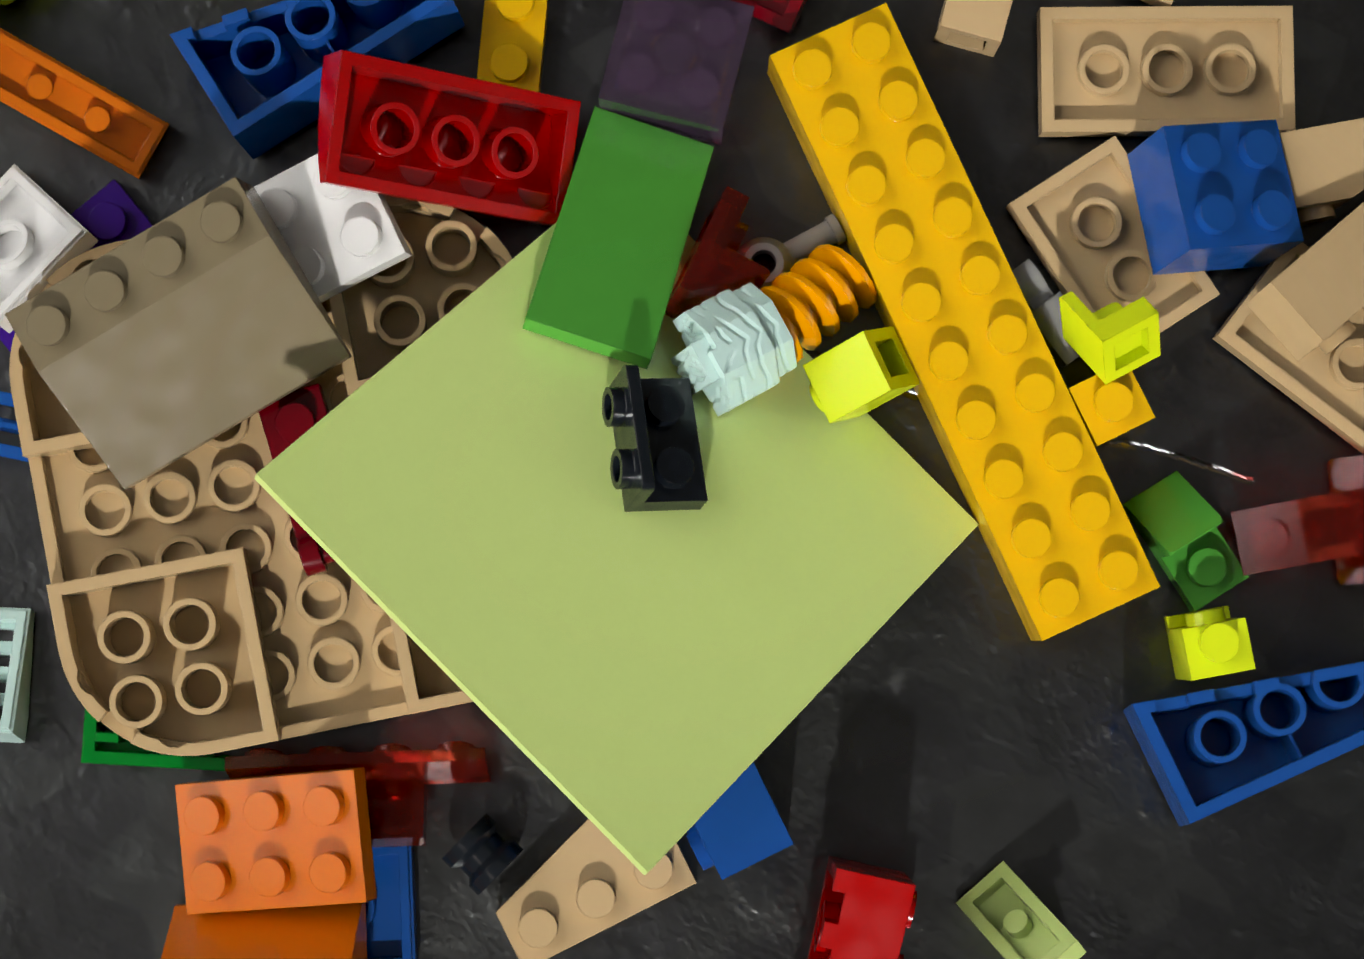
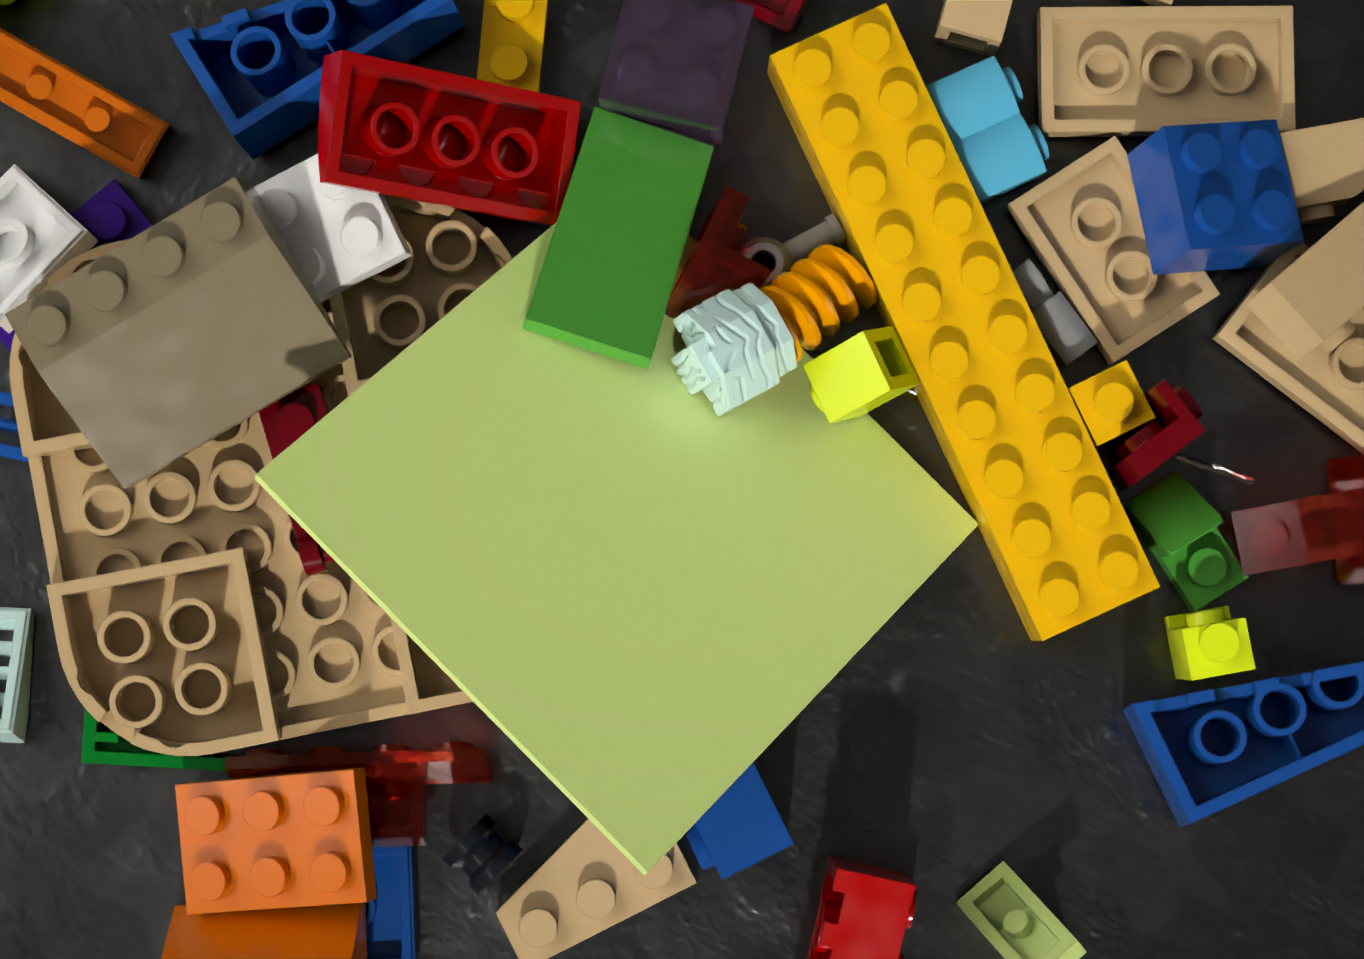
black bracket [602,365,708,512] -> none
neon yellow panel [1059,291,1161,385] -> none
none -> medium azure brick [926,56,1049,204]
none -> dark red bracket [1107,379,1206,491]

